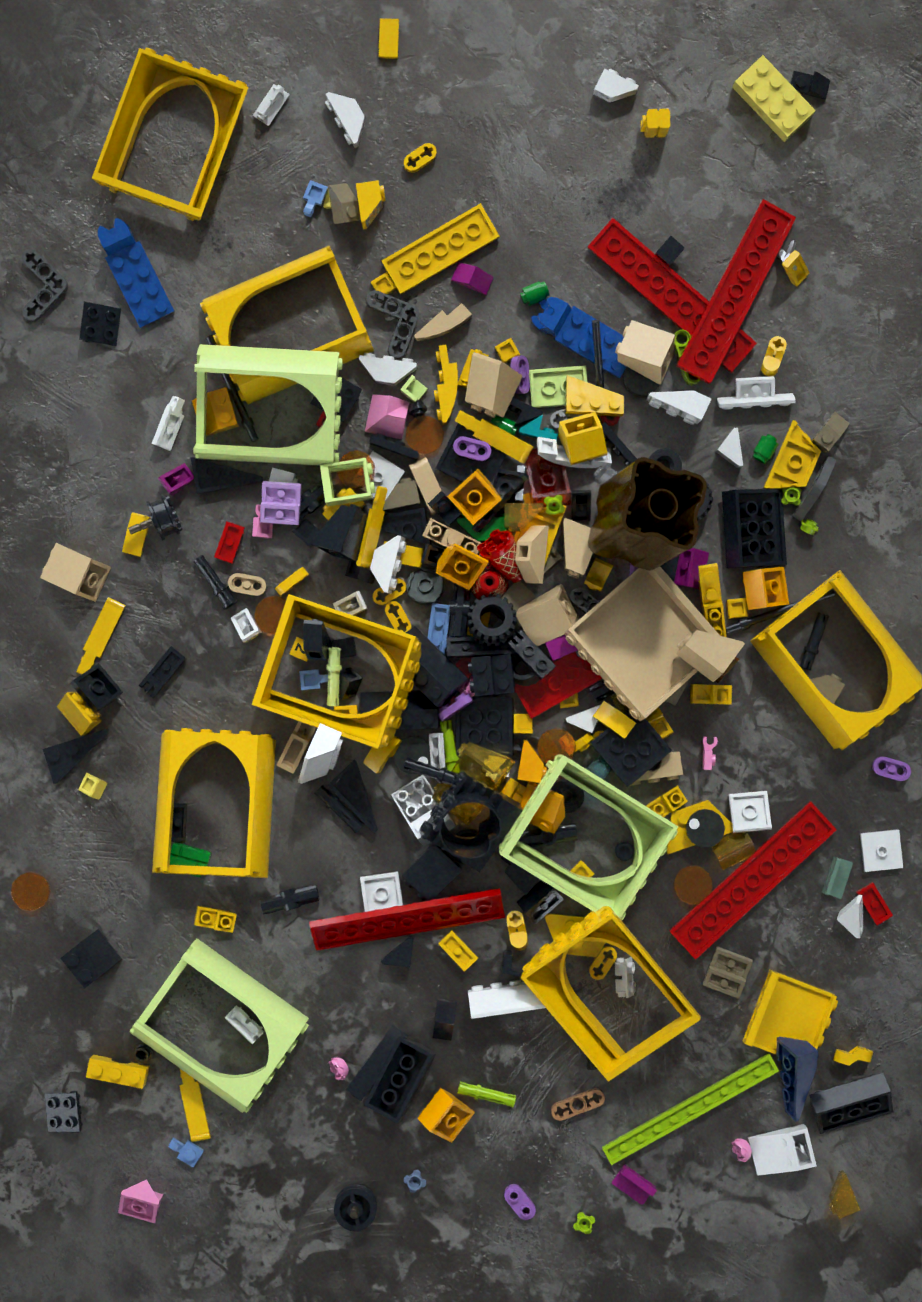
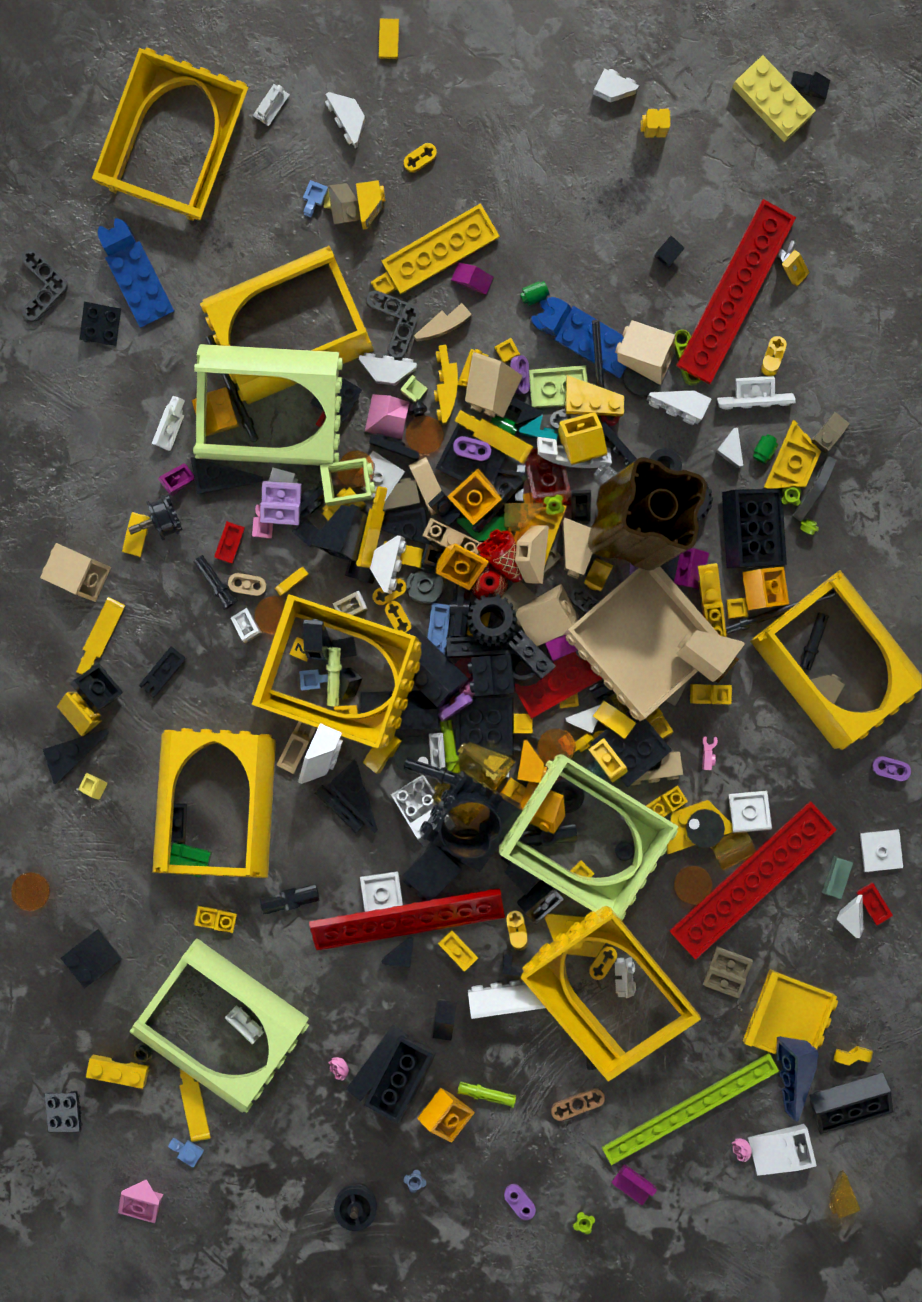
red plate [587,218,757,373] -> none
none -> yellow slope [588,738,628,783]

